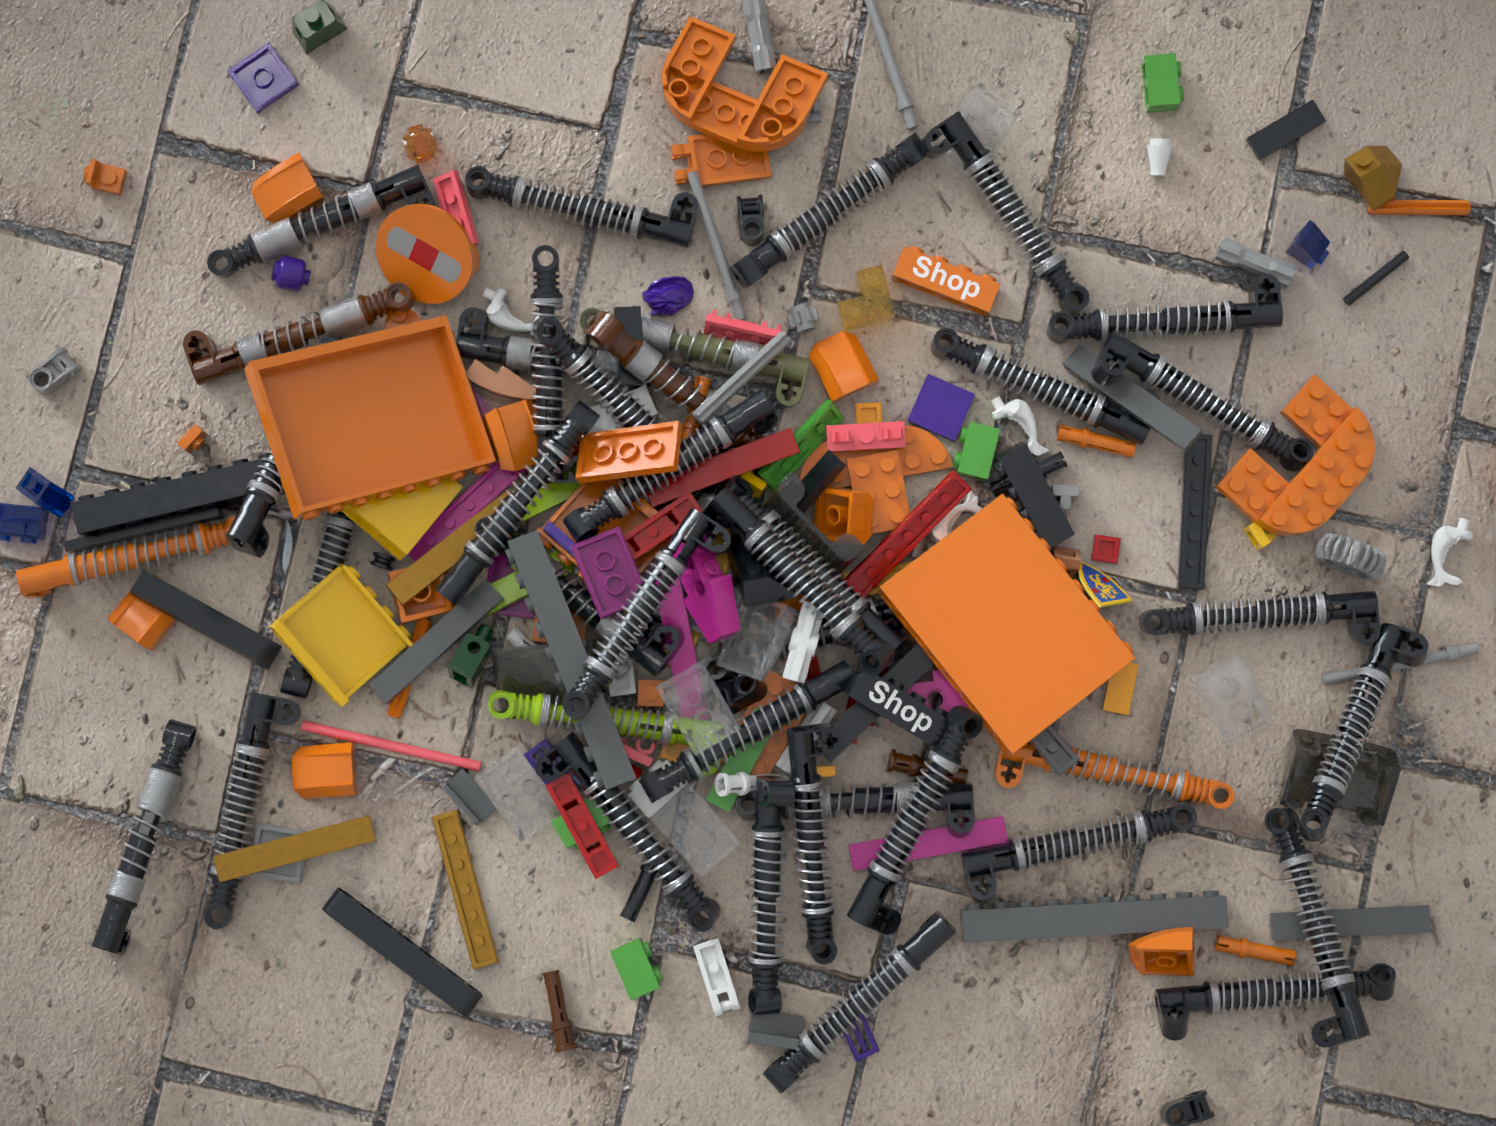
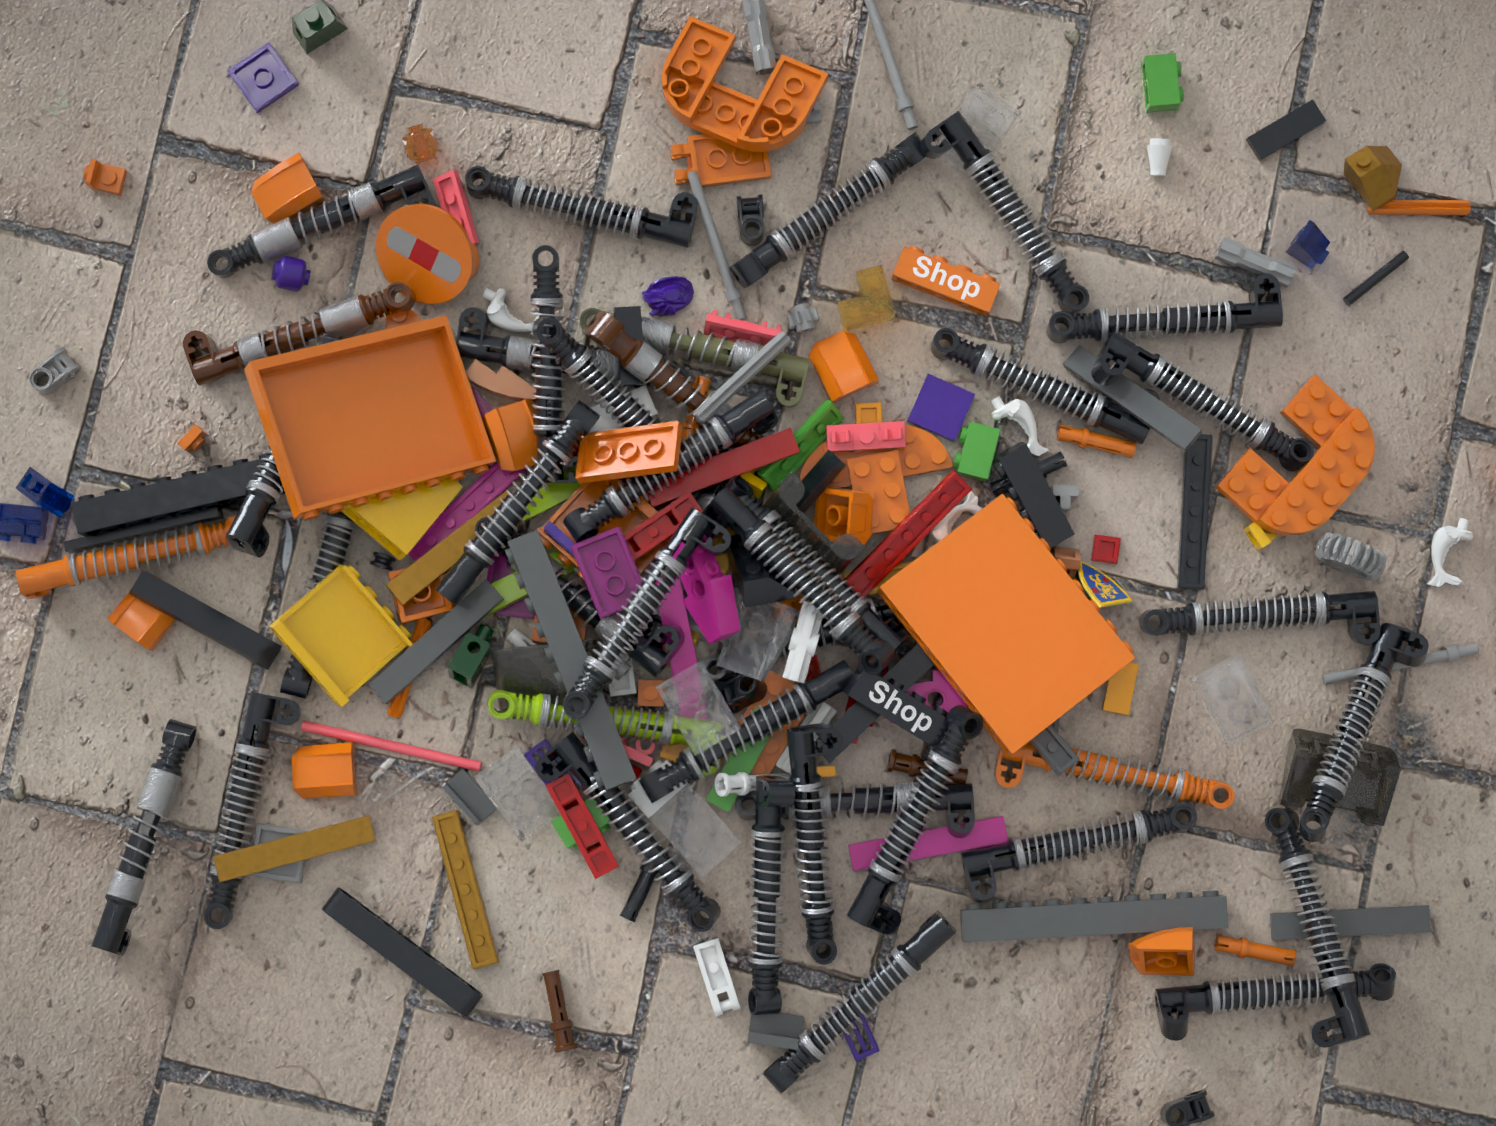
bright green brick [610,938,663,1000] -> none

